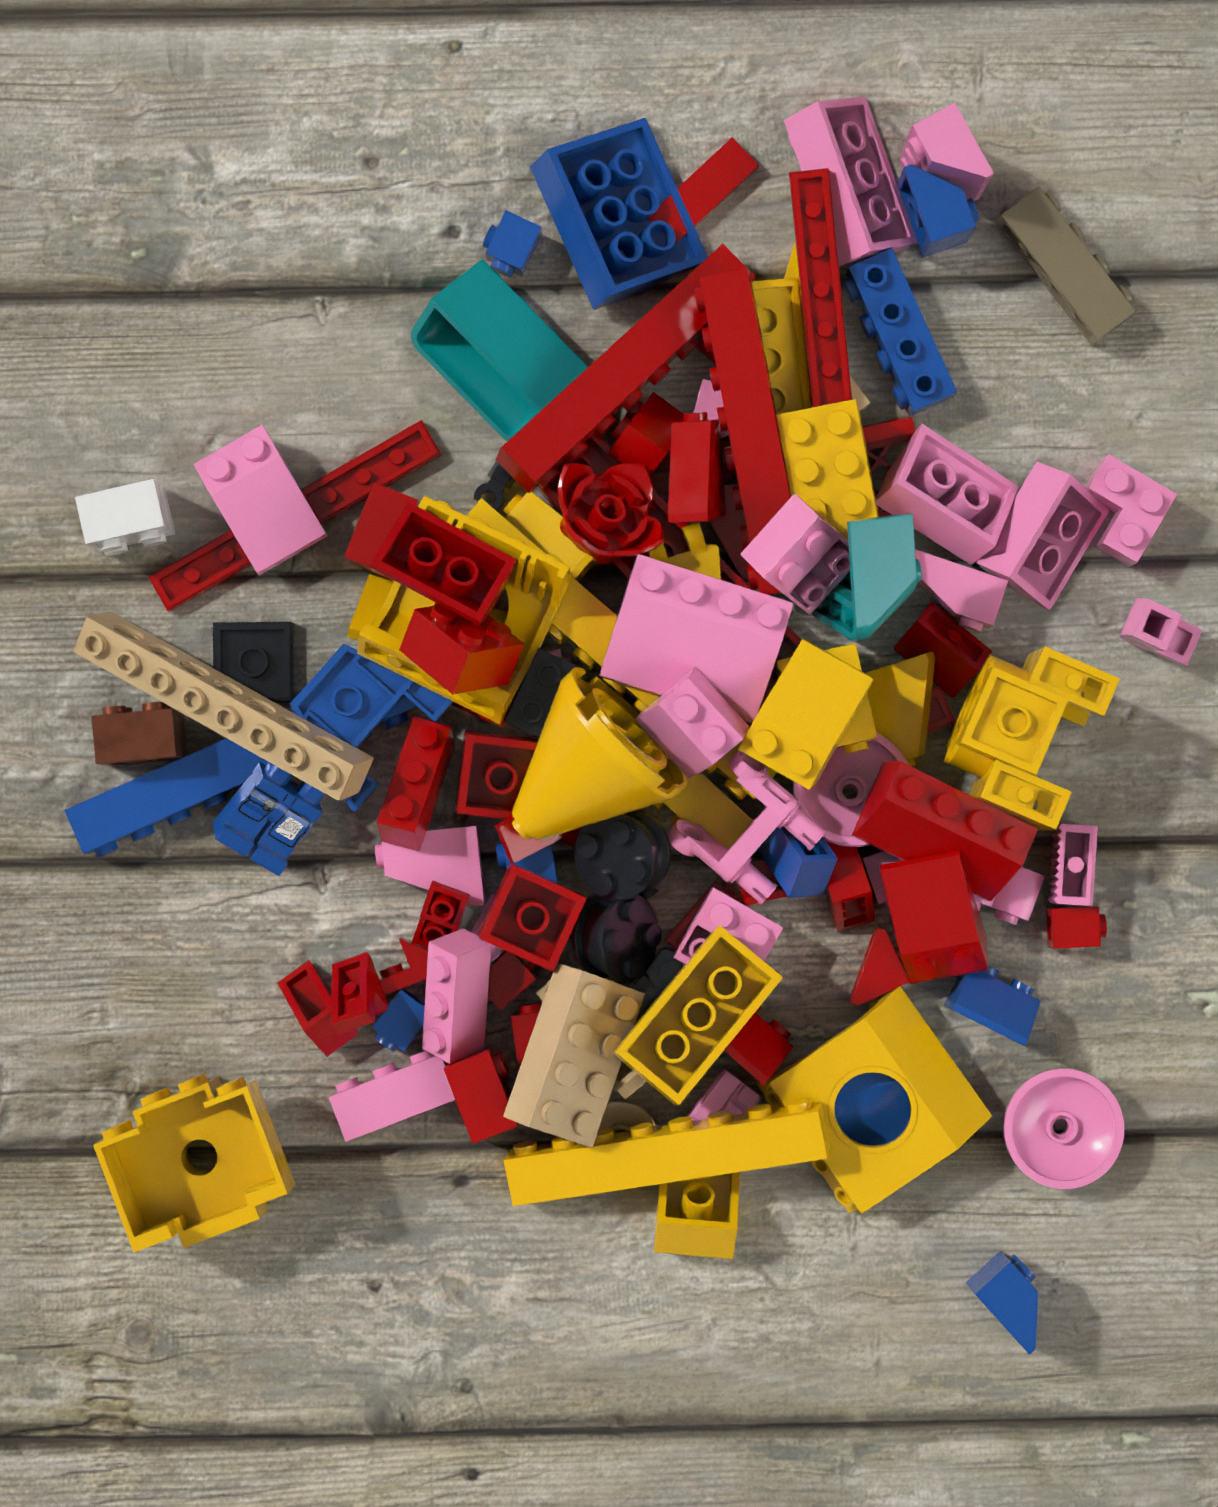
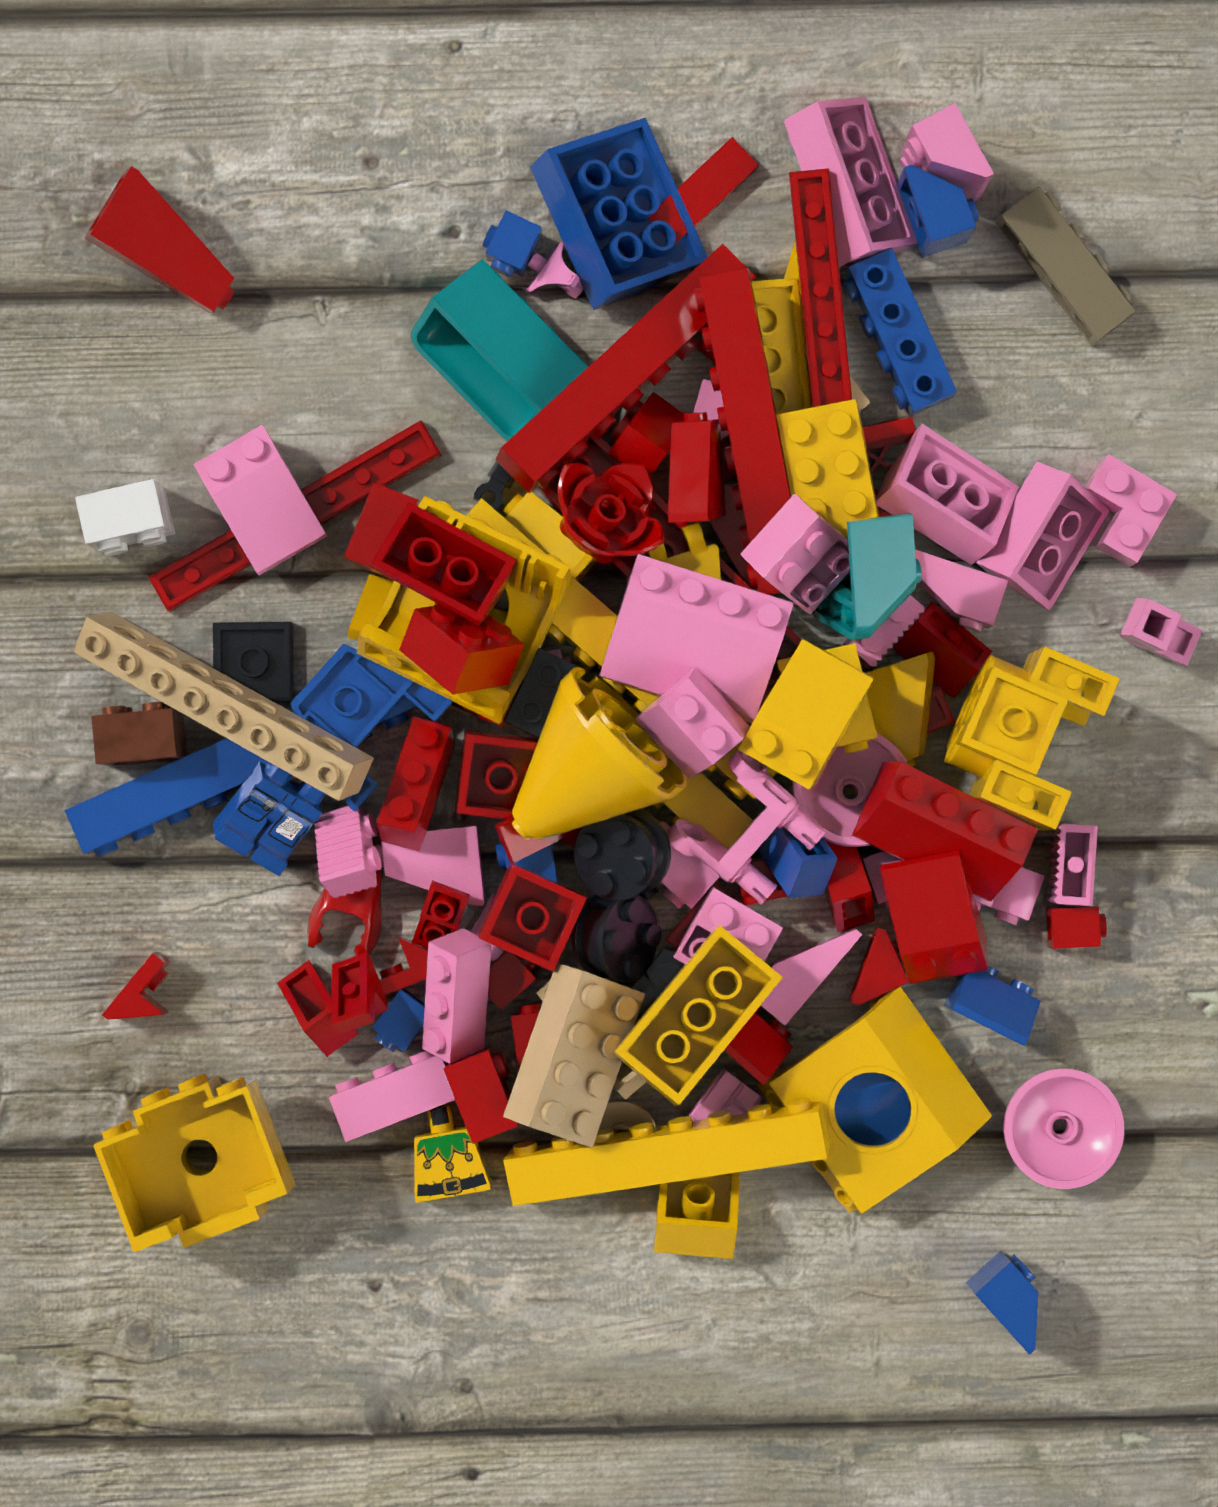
none -> red slope [84,166,235,313]
none -> red slope [102,952,170,1020]
none -> red animal [307,838,382,956]
none -> bright pink brick [314,806,381,898]
none -> torso [414,1105,492,1203]
none -> bright pink piece [525,242,584,299]
none -> bright pink slope [660,820,720,909]
none -> bright pink slope [761,928,863,1025]
none -> bright pink brick [841,595,924,669]

